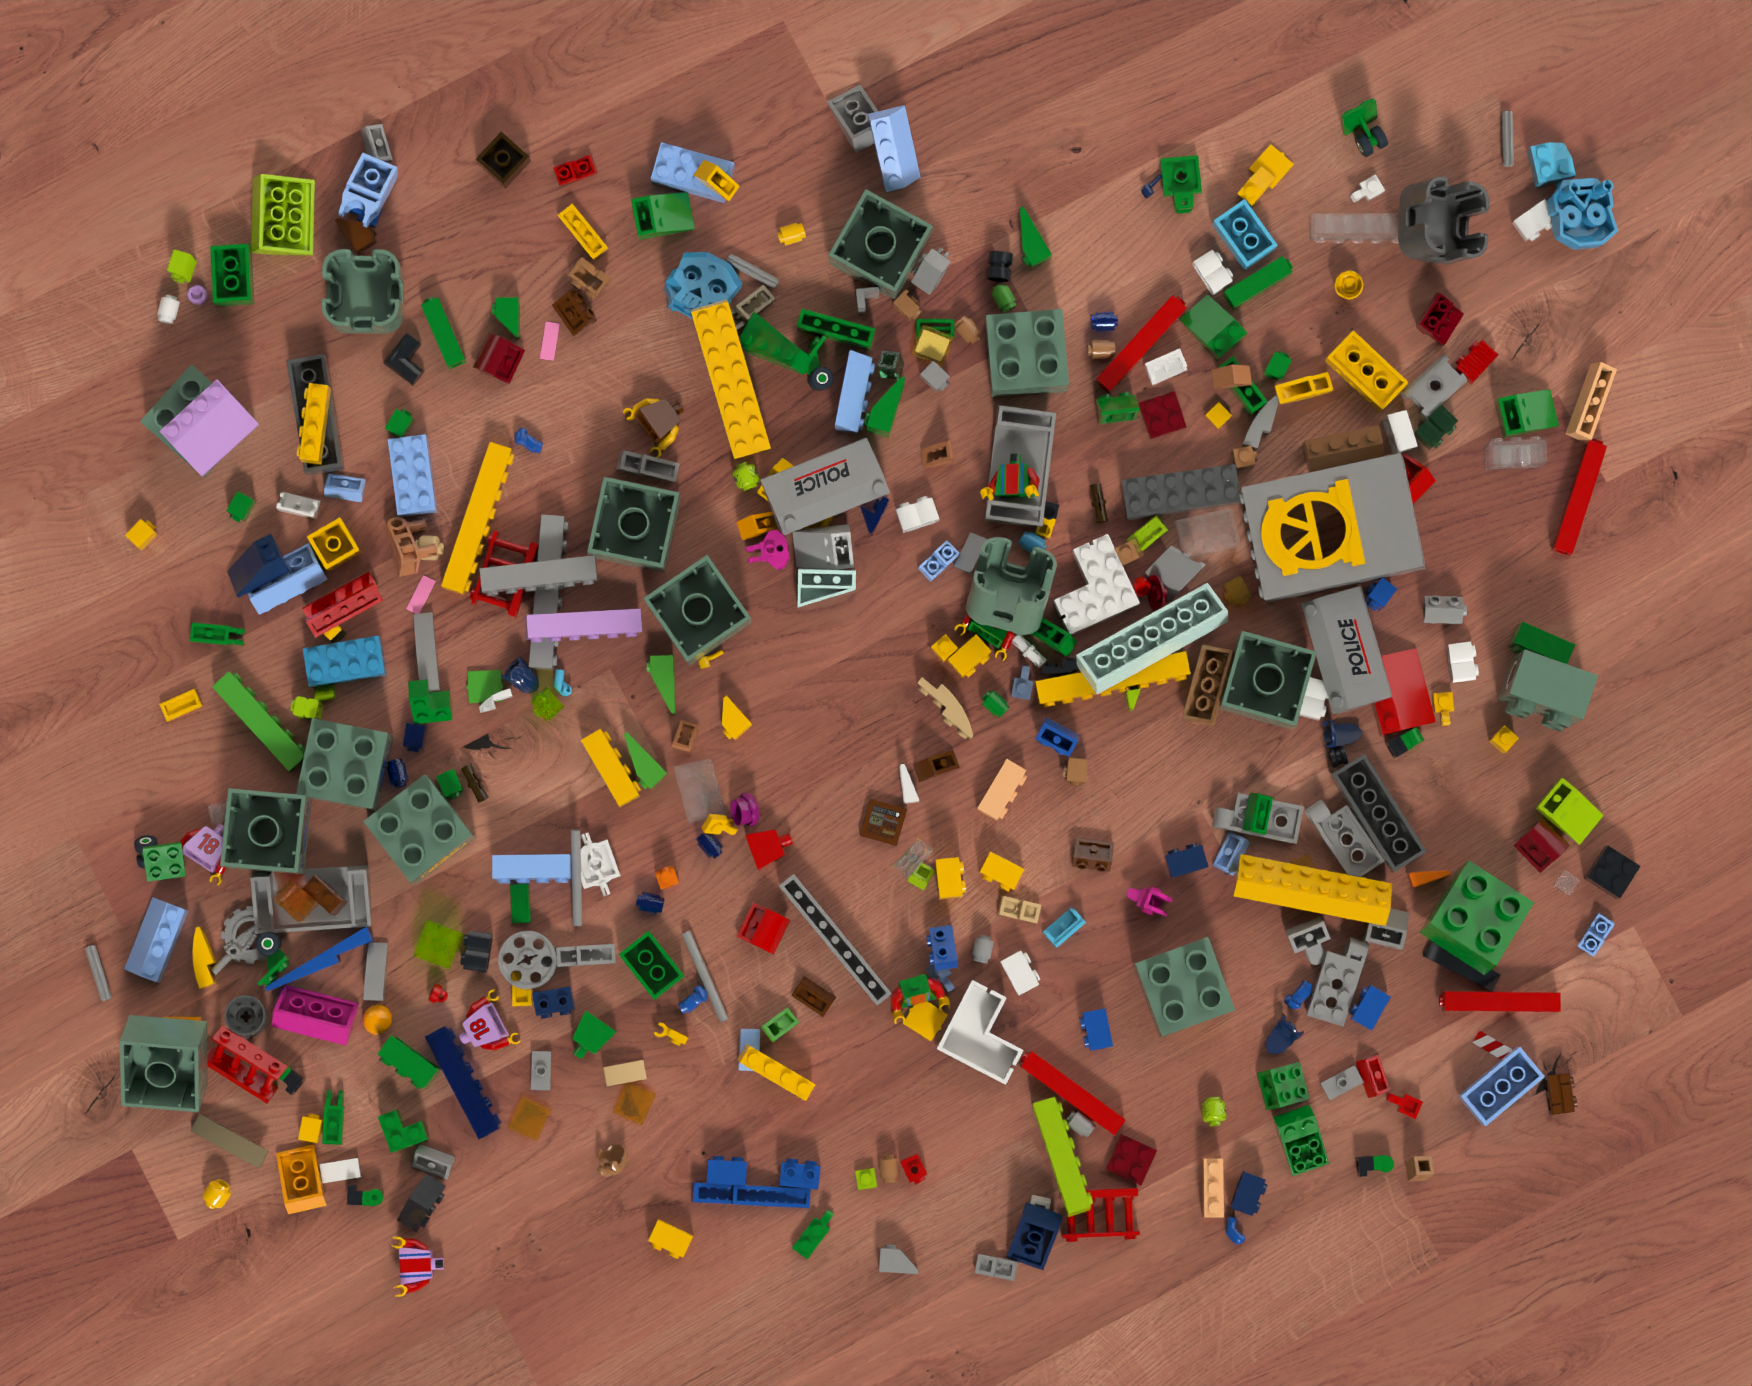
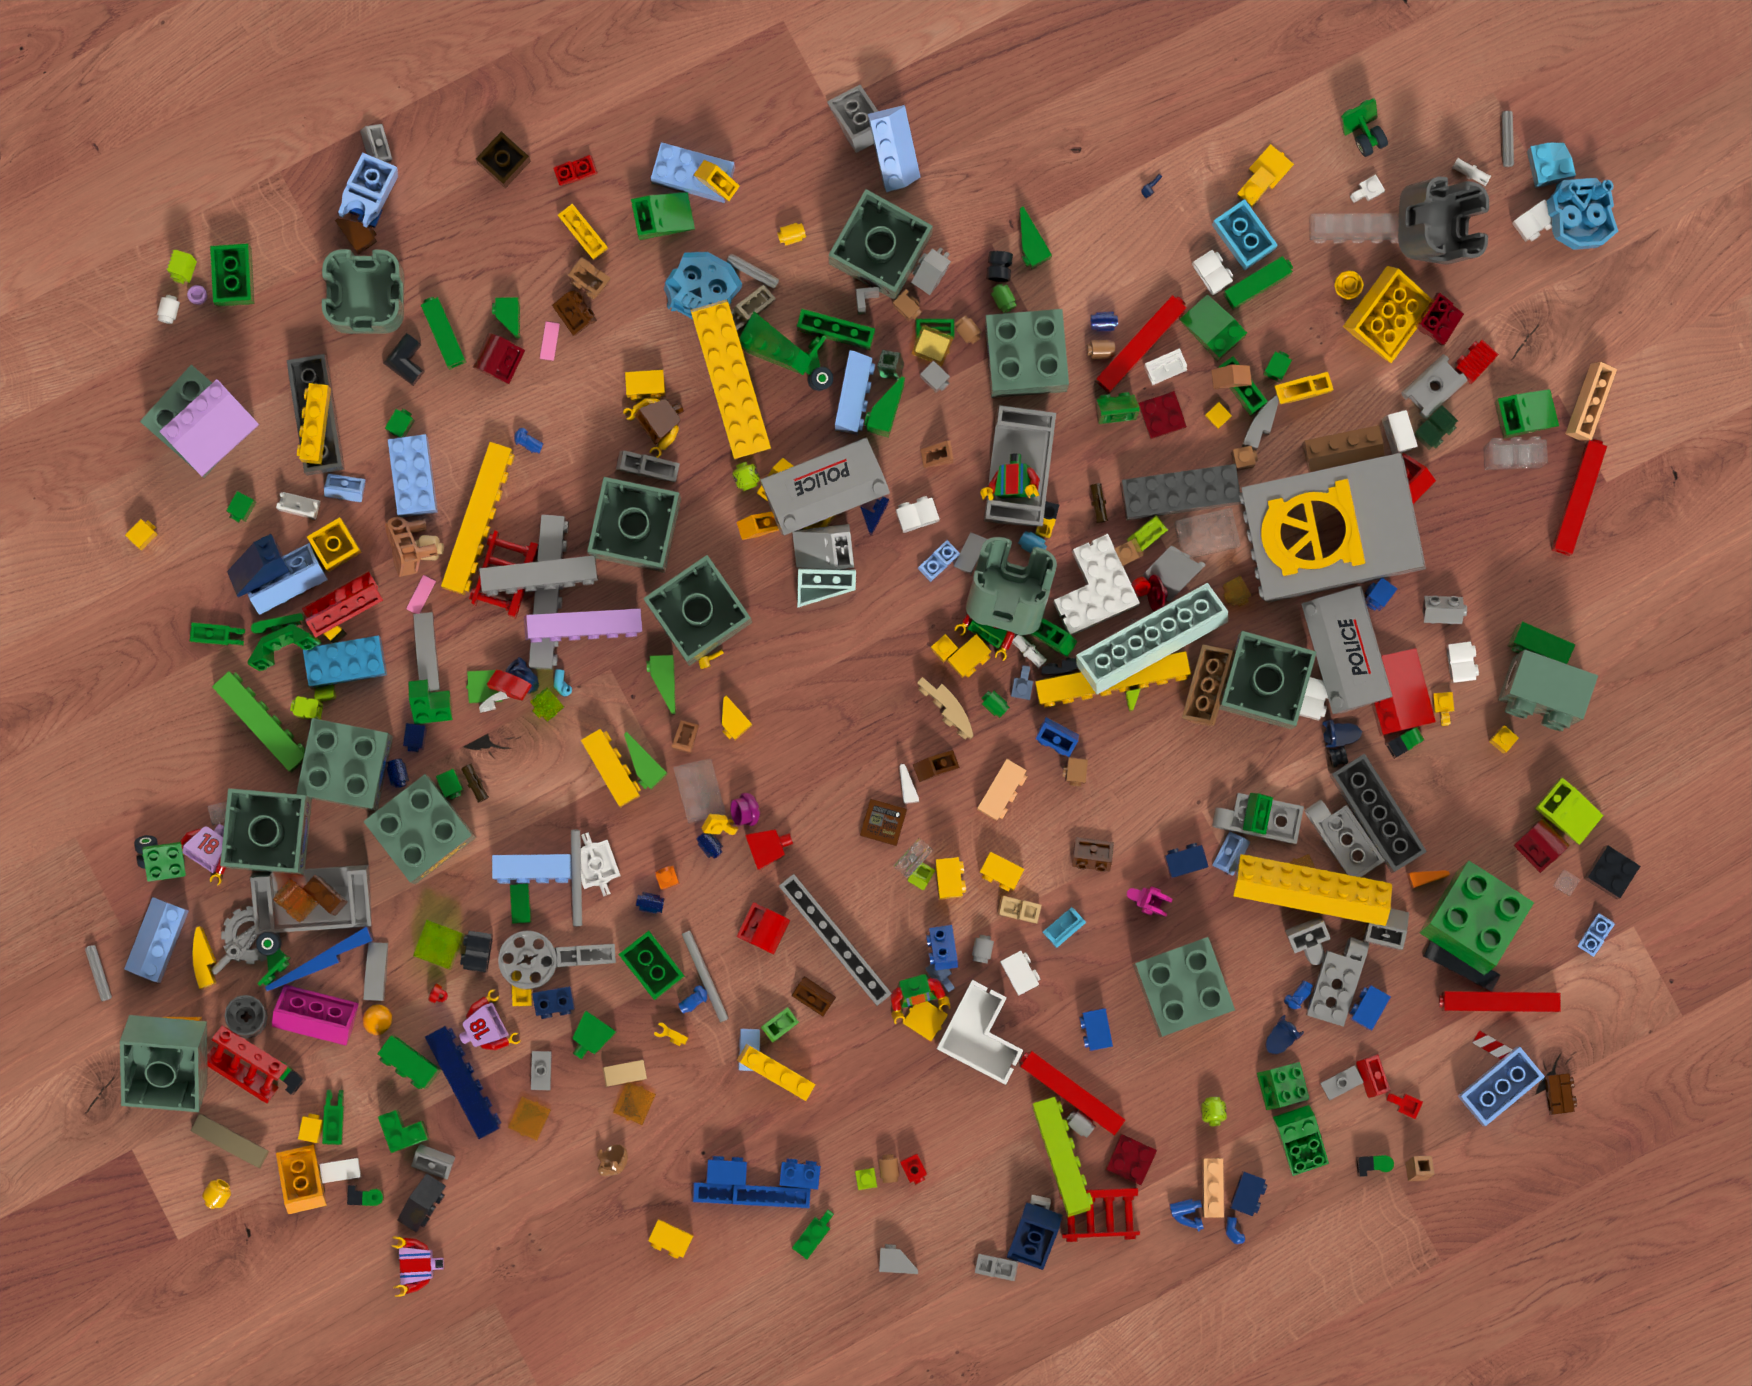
yellow tile [159,688,203,722] -> none
lime slope [251,174,315,255] -> none
dark pink hinge [745,530,790,570] -> none
green plate [1160,155,1202,214] -> none
yellow brick [1325,330,1409,413] -> none
none -> green slope [247,624,321,671]
none -> green hinge [251,613,306,634]
none -> red slope [487,669,532,701]
none -> yellow brick [625,370,665,400]
none -> blue plant [1169,1199,1204,1232]
none -> yellow slope [1343,266,1432,363]
none -> white pin [1452,158,1491,186]

